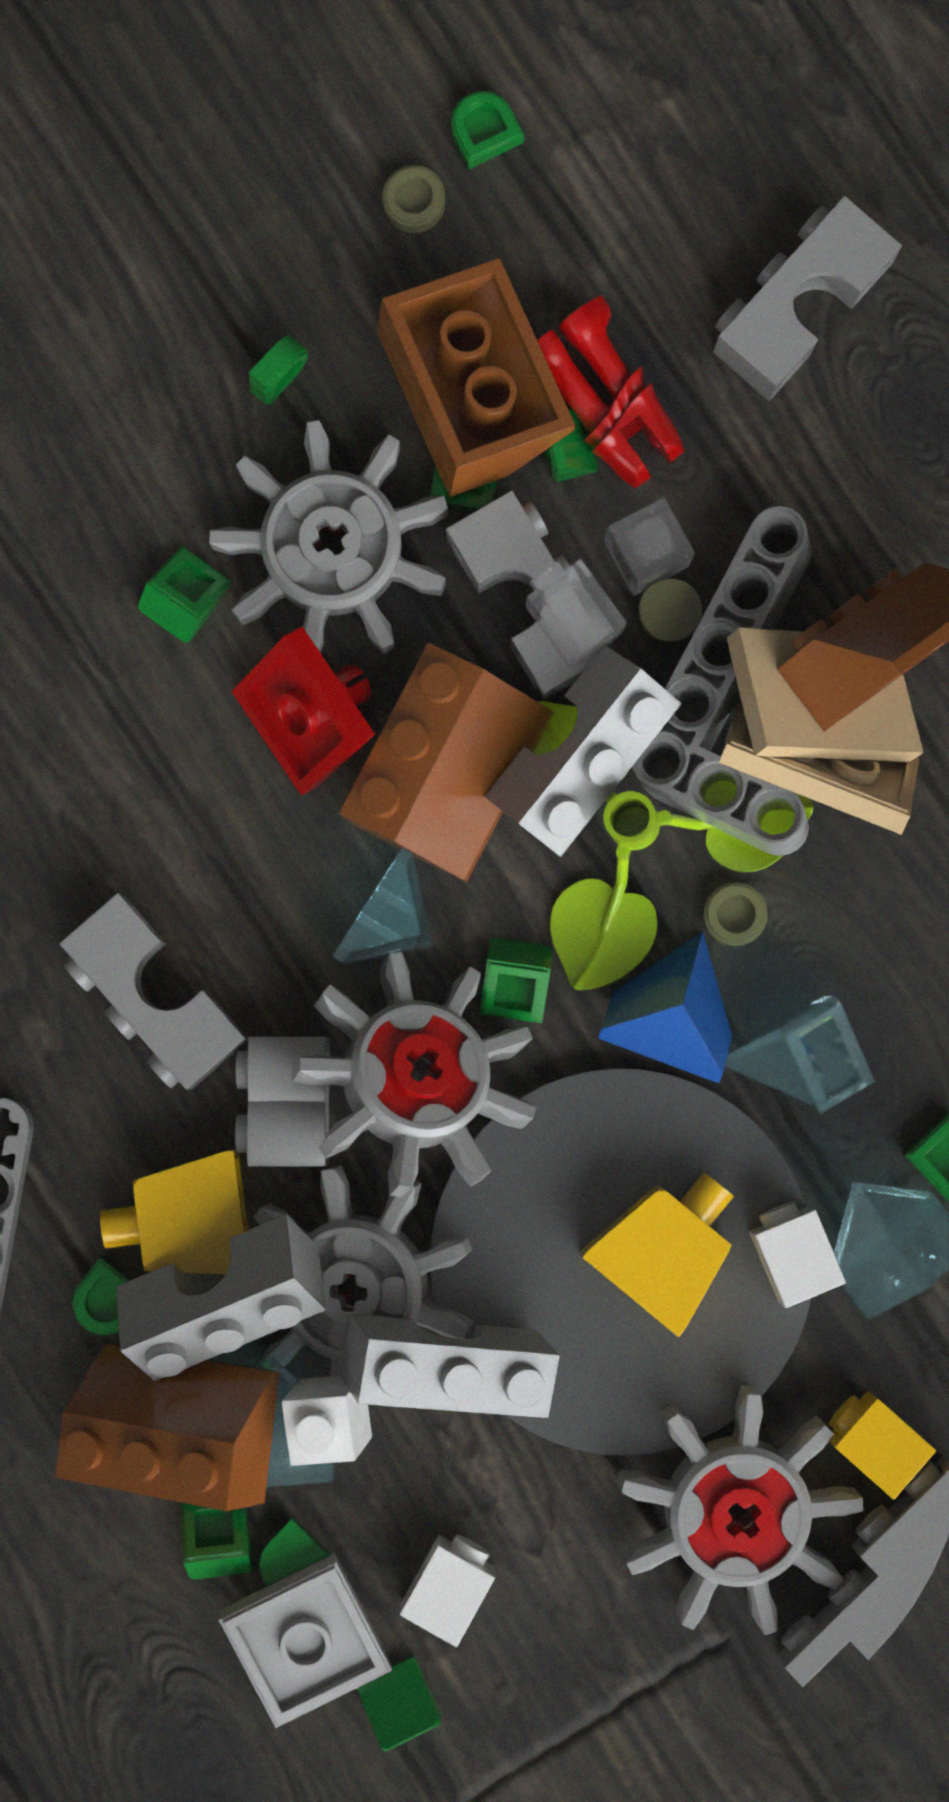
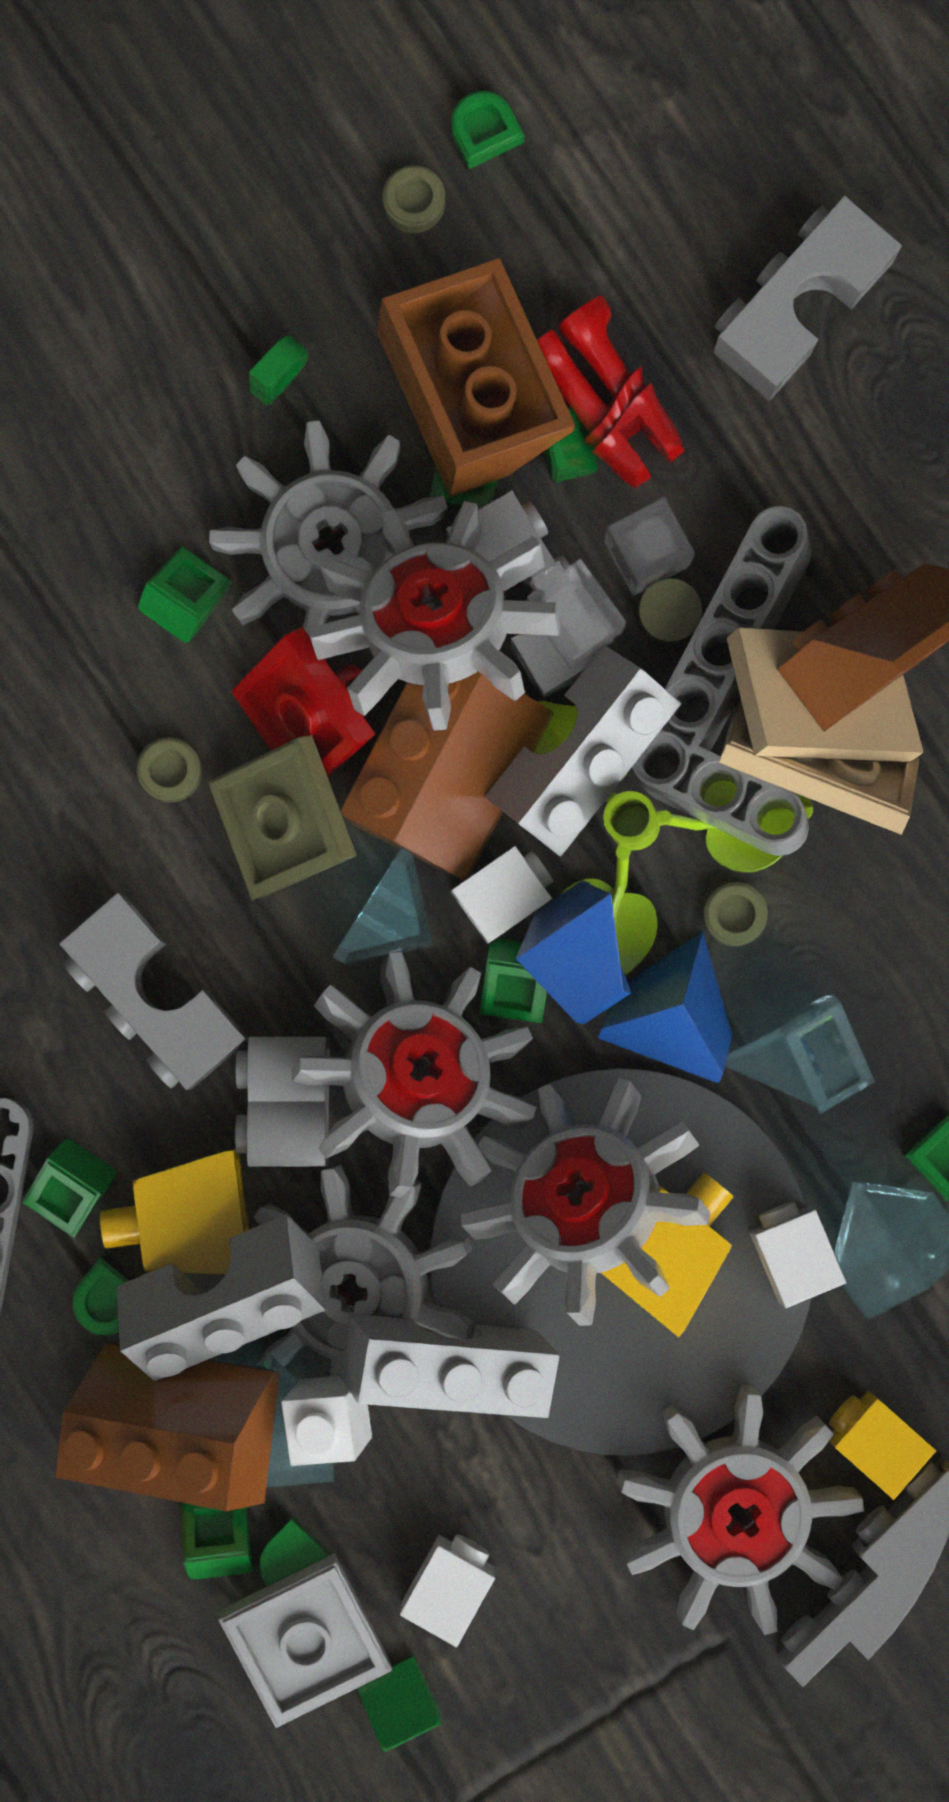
none -> green slope [22,1139,117,1238]
none -> olive tile [137,737,202,803]
none -> olive tile [208,735,357,900]
none -> light grey gear [308,501,561,730]
none -> white brick [451,846,554,944]
none -> light grey gear [460,1078,710,1326]
none -> blue slope [516,881,631,1024]

